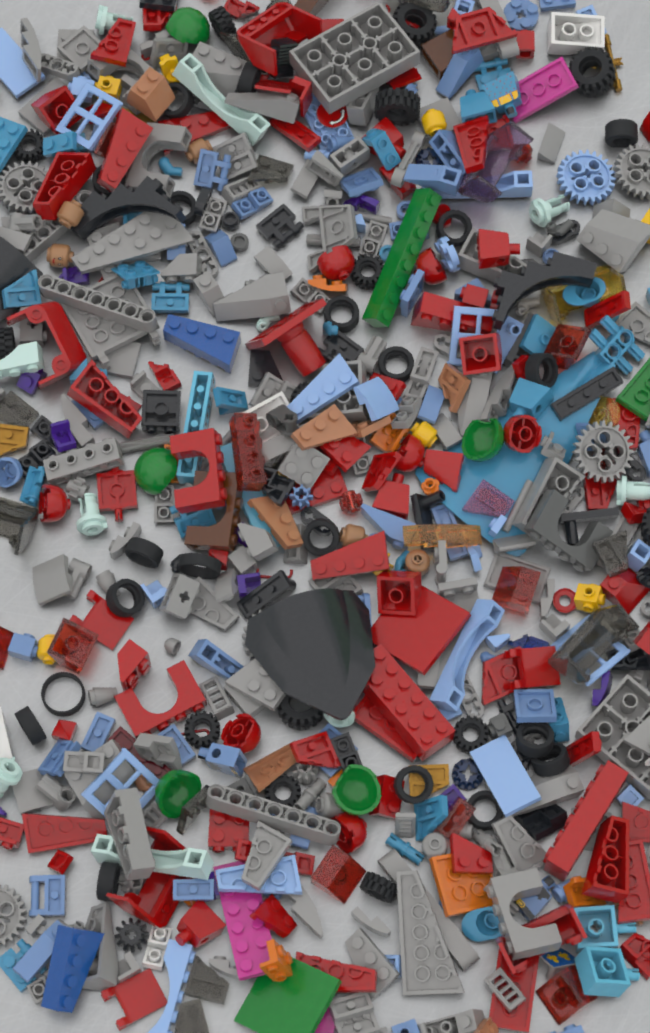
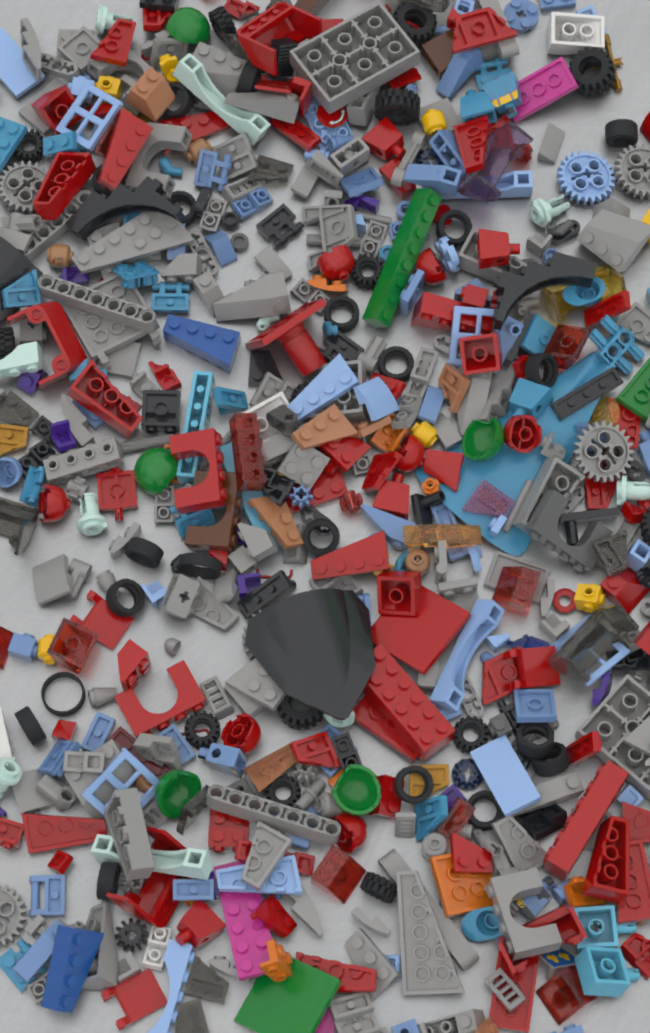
medium nougat head [57,200,84,229] -> none
medium blue slope [188,639,244,680] -> none
medium nougat head [339,524,368,547] -> none
dark azure bracket [362,128,401,171] -> none
dark azure pin [385,832,425,866] -> none
light grey slope [492,534,536,554] -> none
red brick [516,29,535,59] -> none
dark azure bracket [548,697,570,742] -> none

